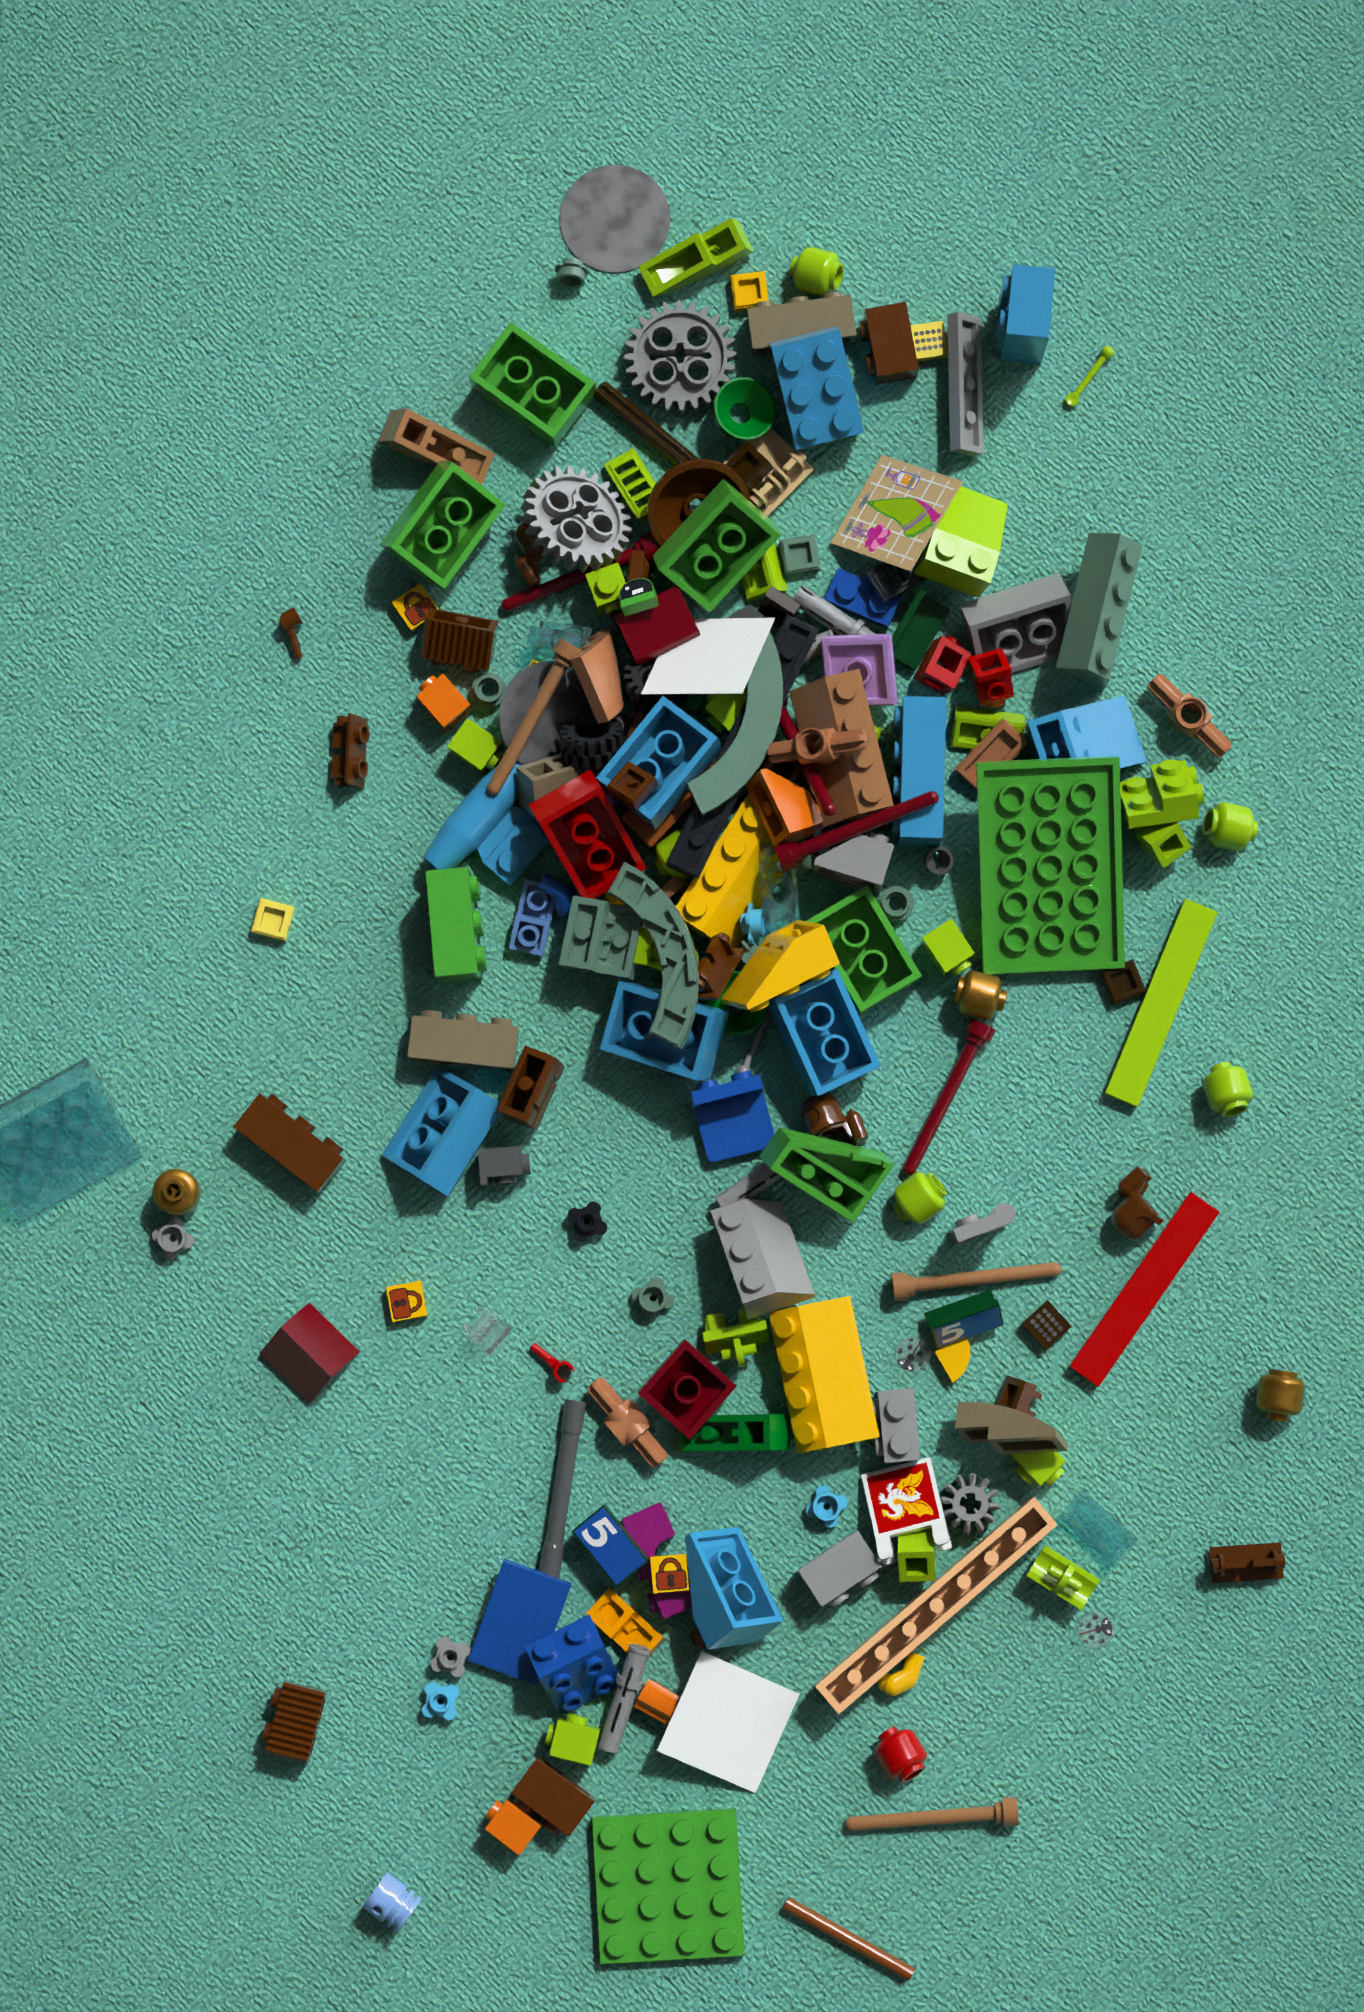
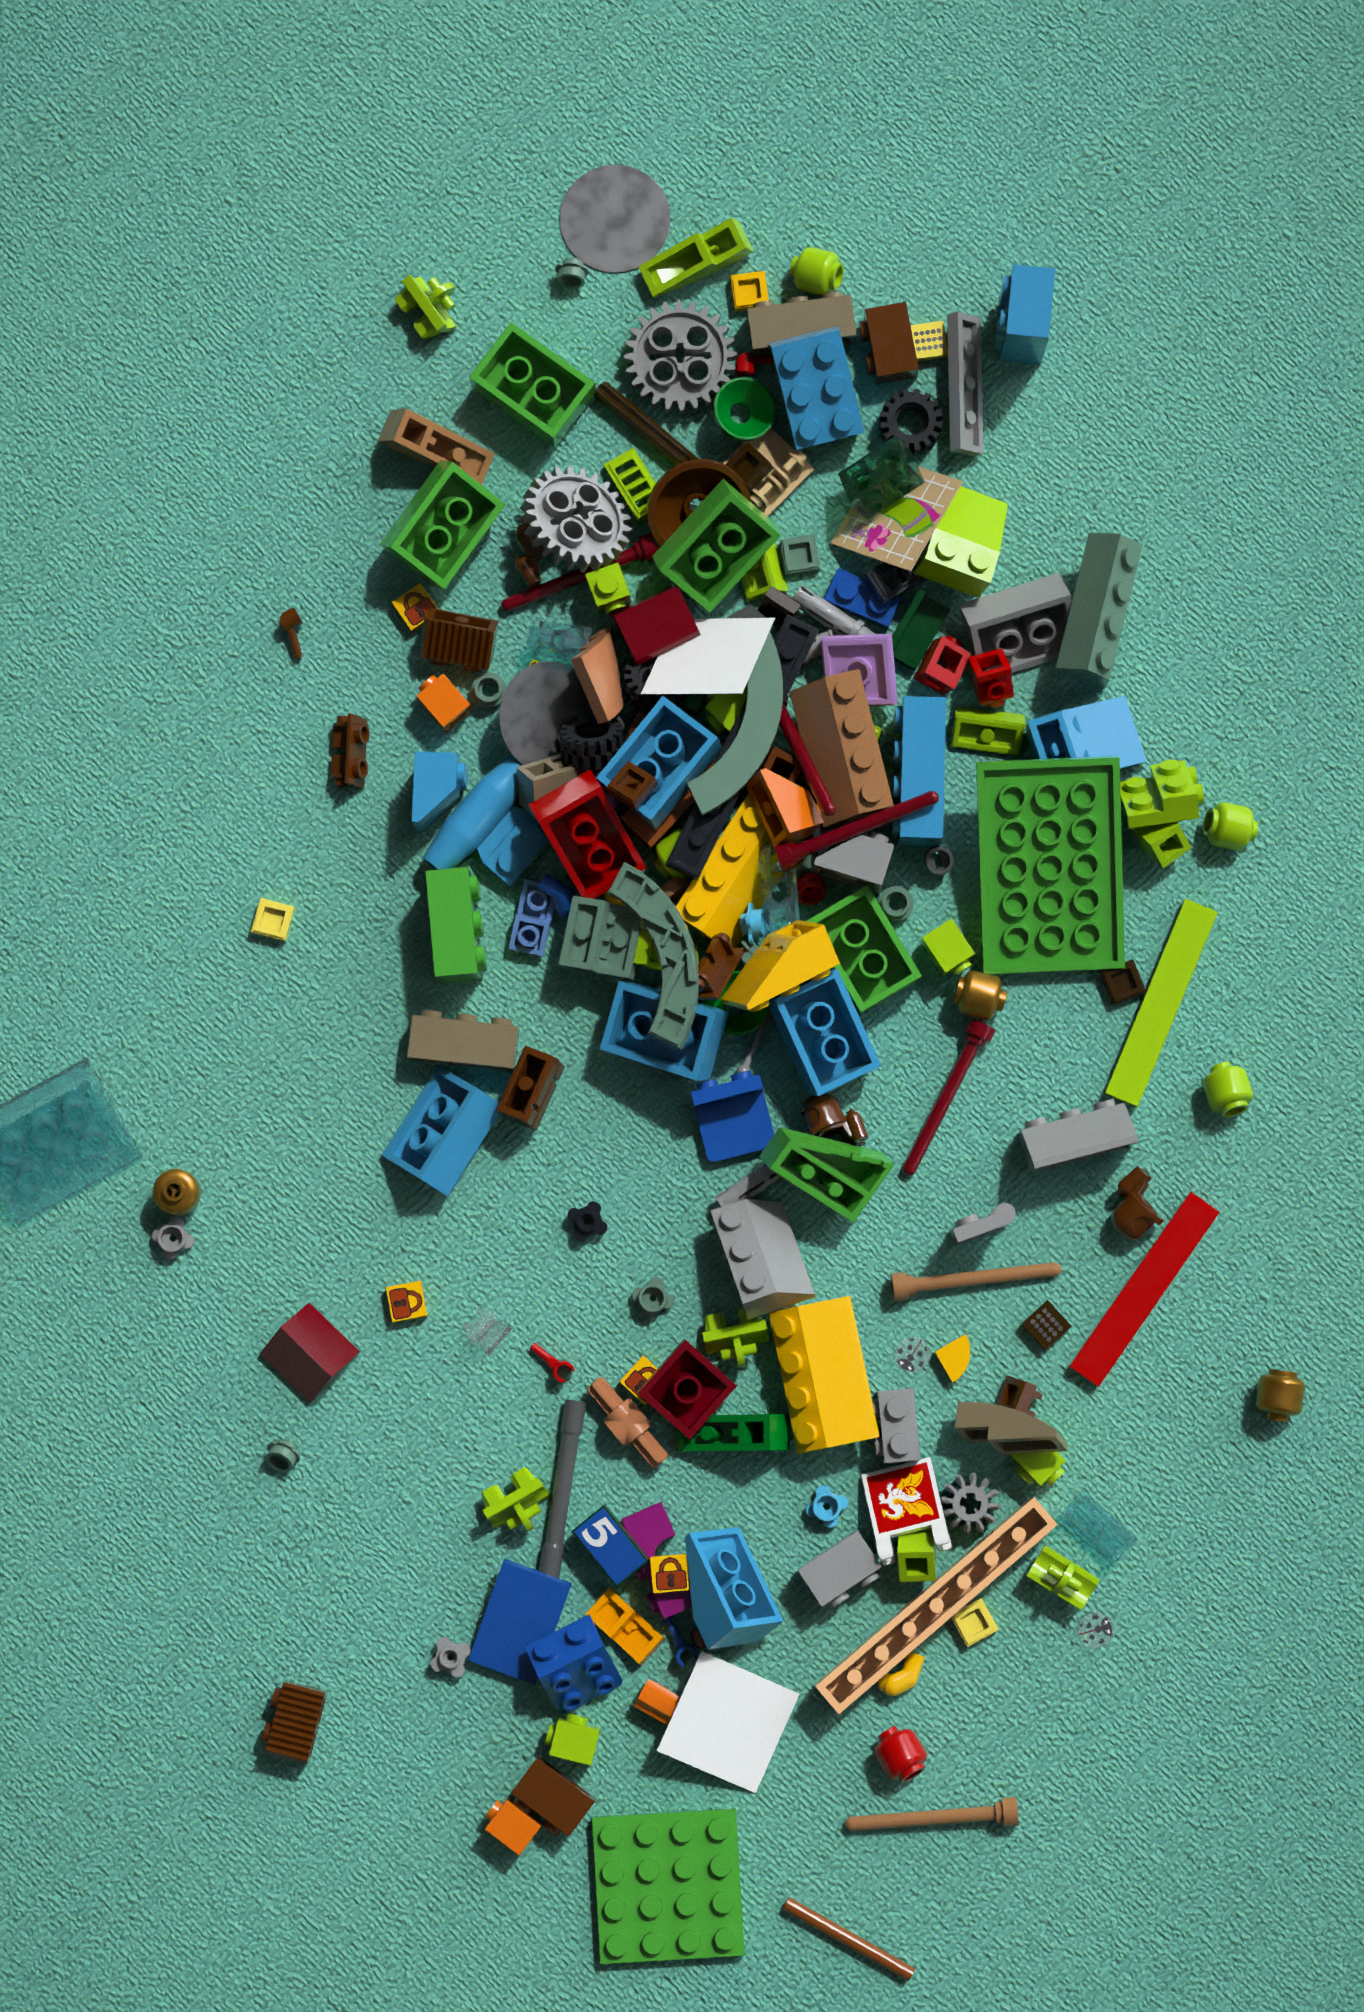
reddish brown brick [233,1093,346,1194] -> none
light blue piece [362,1872,422,1934] -> none
medium azure plate [422,1682,460,1720] -> none
lime brick [447,718,504,776] -> none
dark grey brick [478,1146,531,1187] -> none
medium nougat piece [487,638,583,795] -> none
light grey pin [597,1643,651,1753] -> none
tile [619,578,658,616] -> none
reddish brown tile [627,550,651,582] -> none
nougat axle [767,728,869,765] -> none
lime head [893,1172,947,1224] -> none
panel [924,1289,1004,1349] -> none
nougat tile [954,717,1029,790] -> none
lime hinge [1065,346,1114,407] -> none
nougat axle [1147,674,1232,758] -> none
reddish brown hinge [1209,1542,1285,1583] -> none
none -> sand green plate [266,1439,300,1472]
none -> lime hips [394,275,457,339]
none -> dark azure slope [412,751,468,832]
none -> lime hips [481,1467,550,1532]
none -> tile [619,1355,658,1406]
none -> blue hand [663,1617,698,1667]
none -> red hand [735,353,774,376]
none -> red plate [792,873,826,906]
none -> clear green brick [838,436,925,520]
none -> black tyre [879,389,943,457]
none -> light yellow tile [951,1598,999,1647]
none -> light grey slope [1018,1099,1139,1173]

